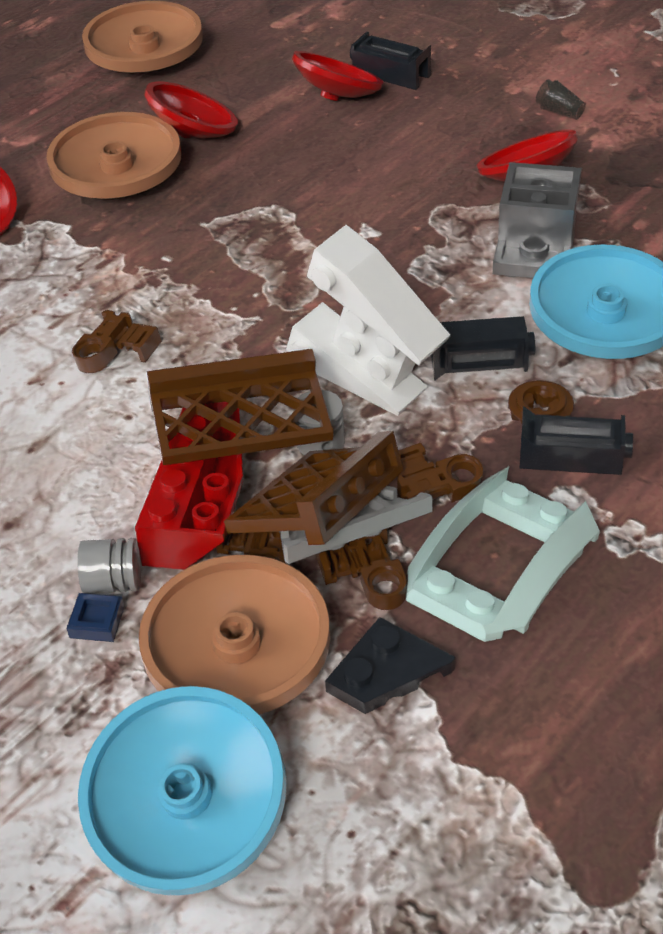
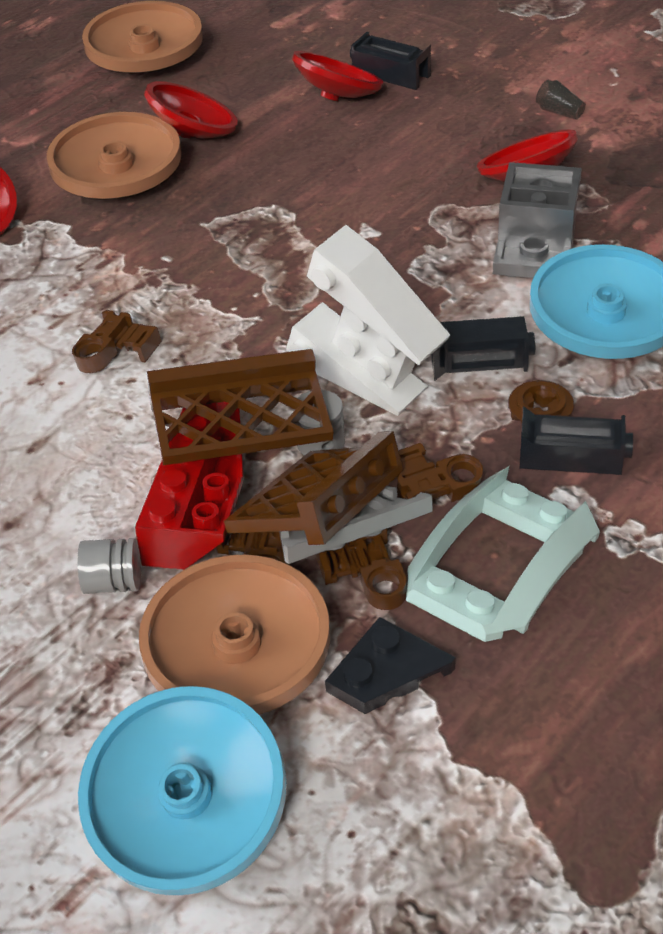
dark blue tile [66,593,125,642] -> none

